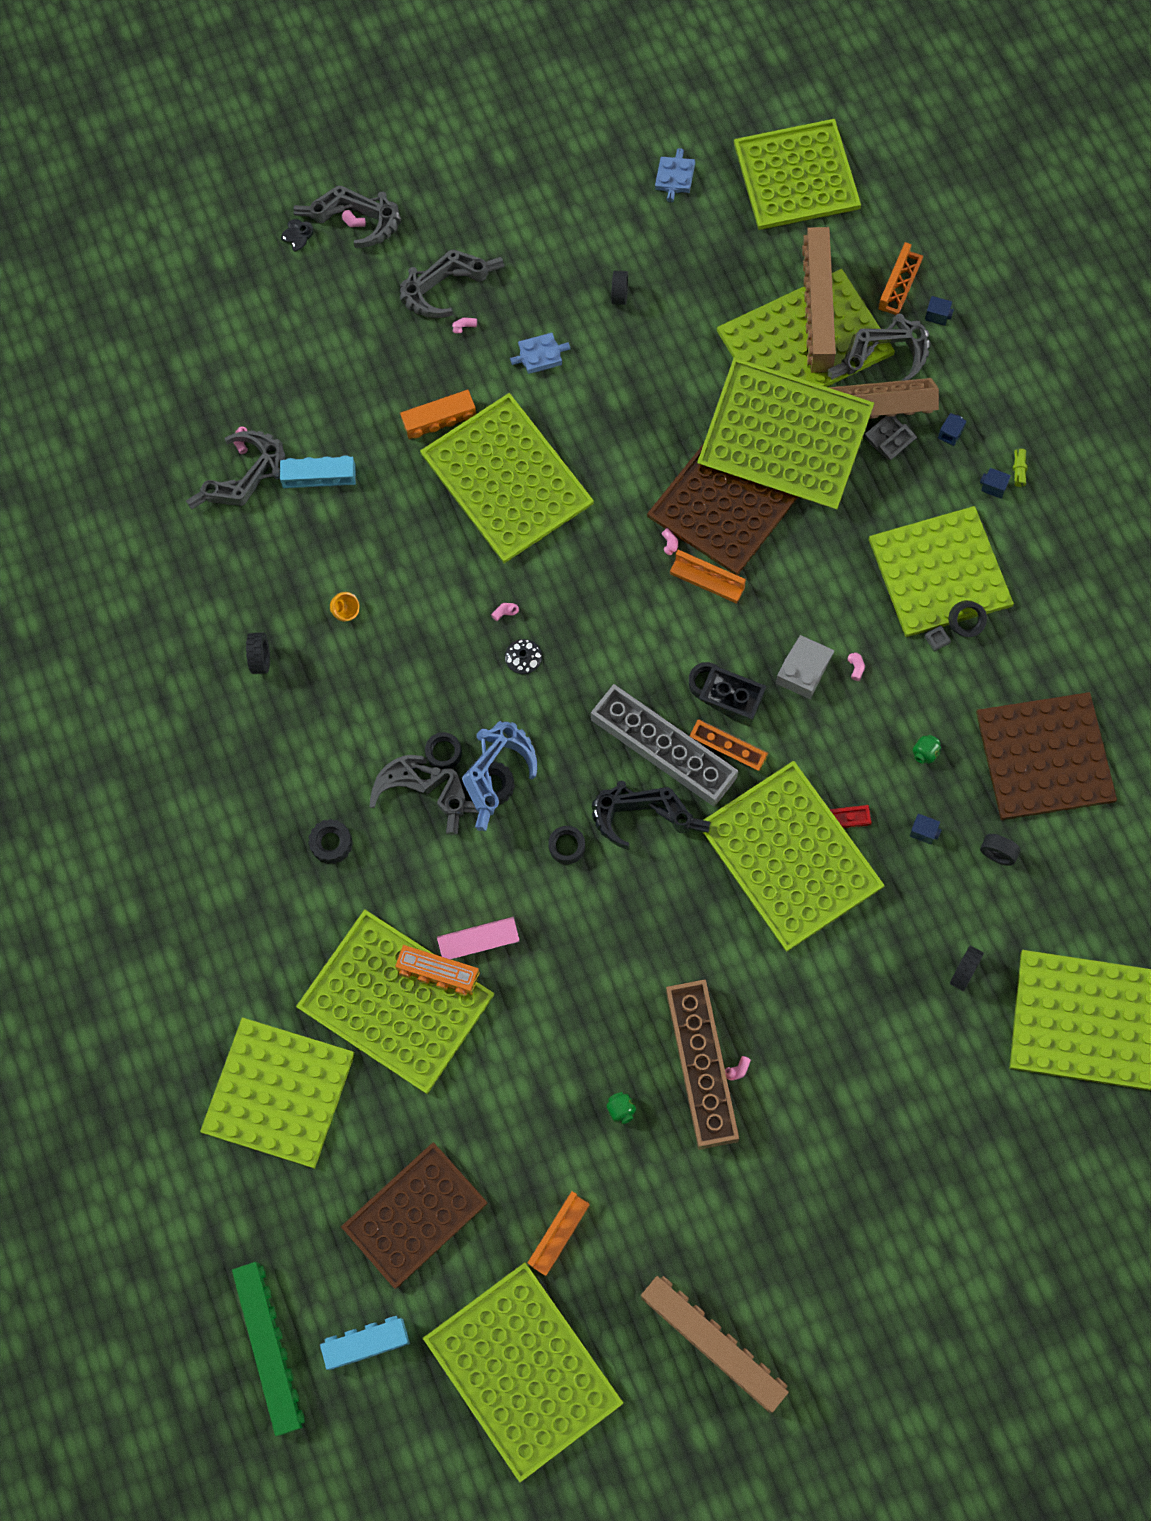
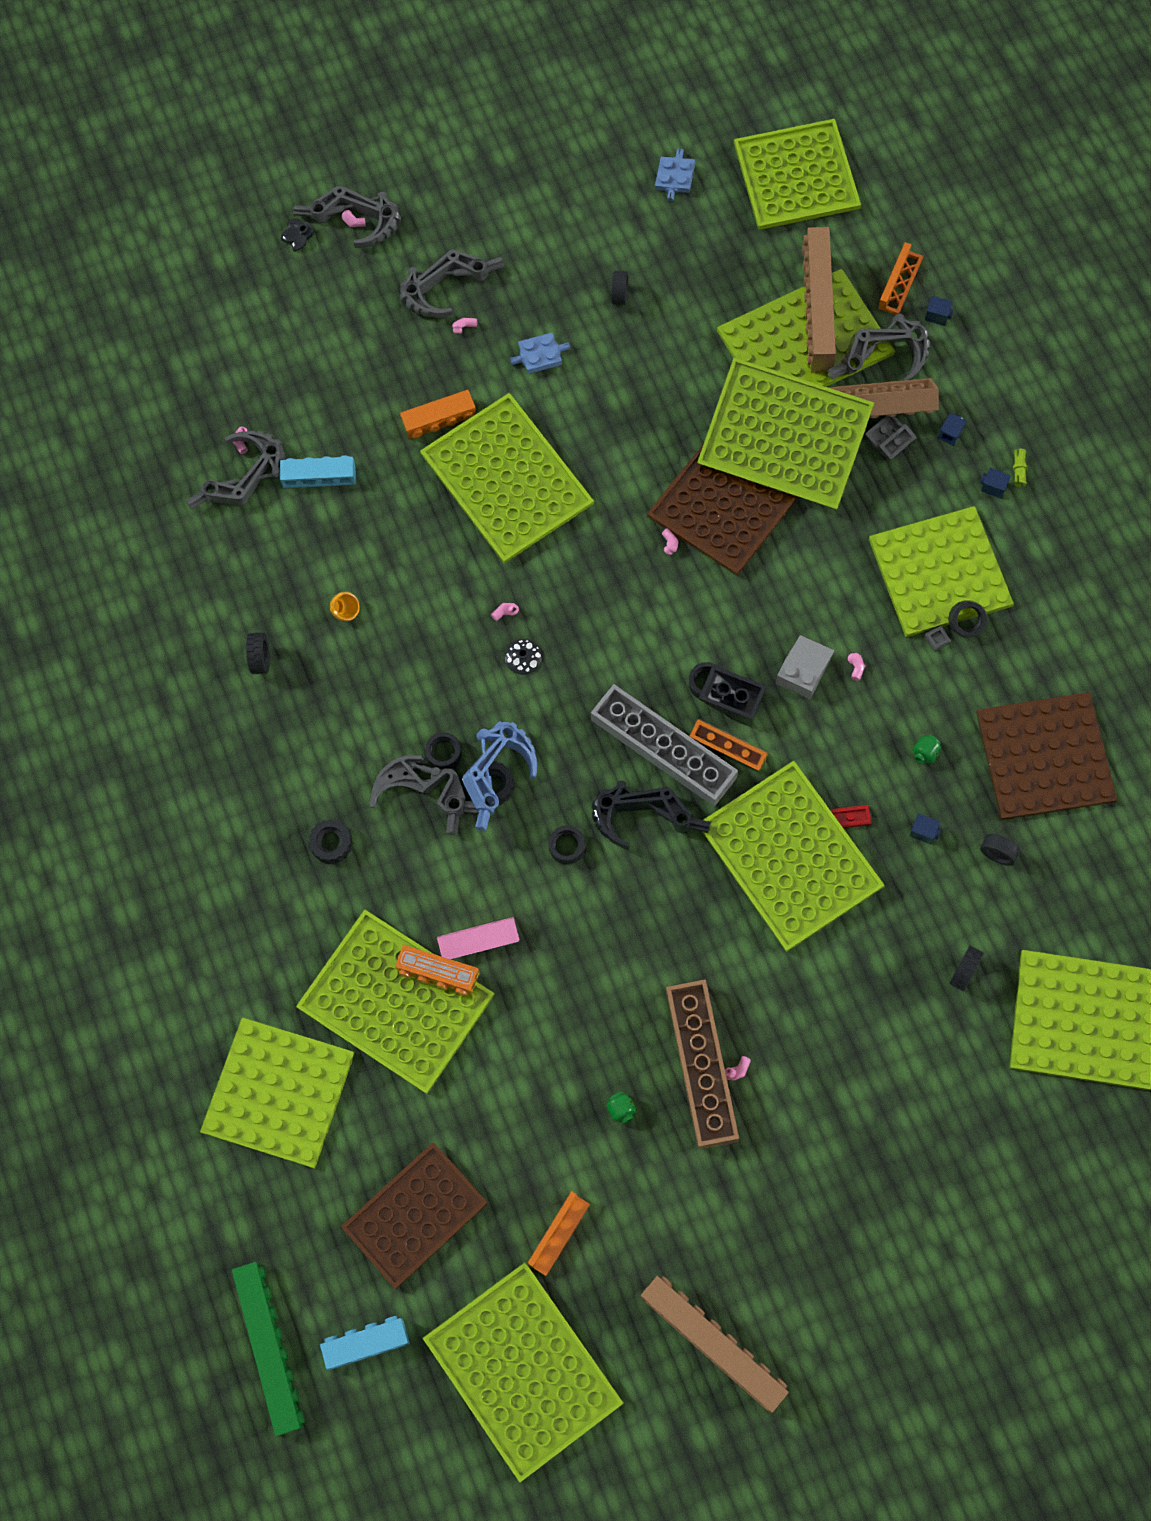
orange fence [670,550,746,604] -> none

